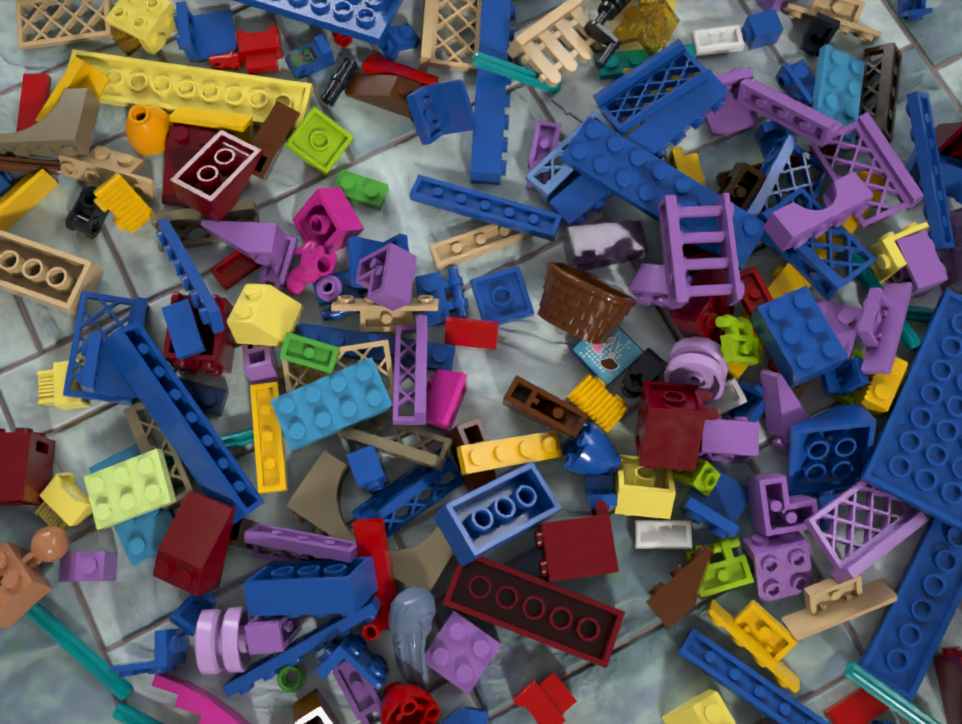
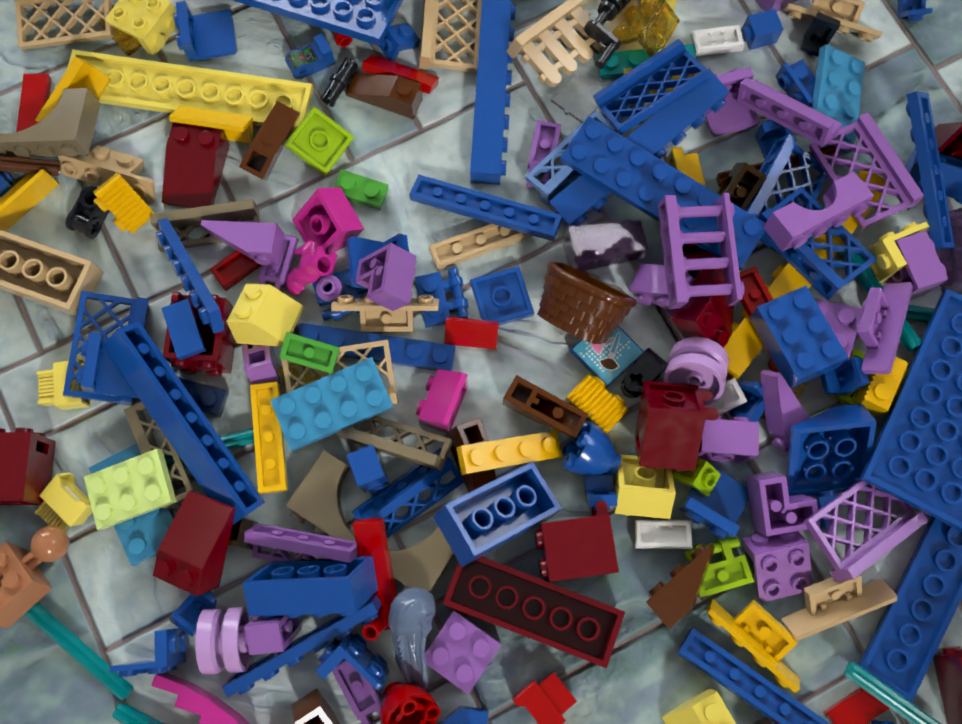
medium lavender slope [58,551,118,582] -> none
light orange piece [125,104,175,156] -> none
dark red slope [170,130,263,222] -> none
red pin [209,51,243,71] -> none
red piece [236,25,284,75] -> none
bright green plate [277,663,306,693] -> none
medium lavender fence [393,315,428,425] -> none
blue bracket [406,79,477,145] -> none
teal axle [471,51,562,94] -> none
lime plate [715,315,763,366] -> none
dark brown fence [856,42,902,143] -> none

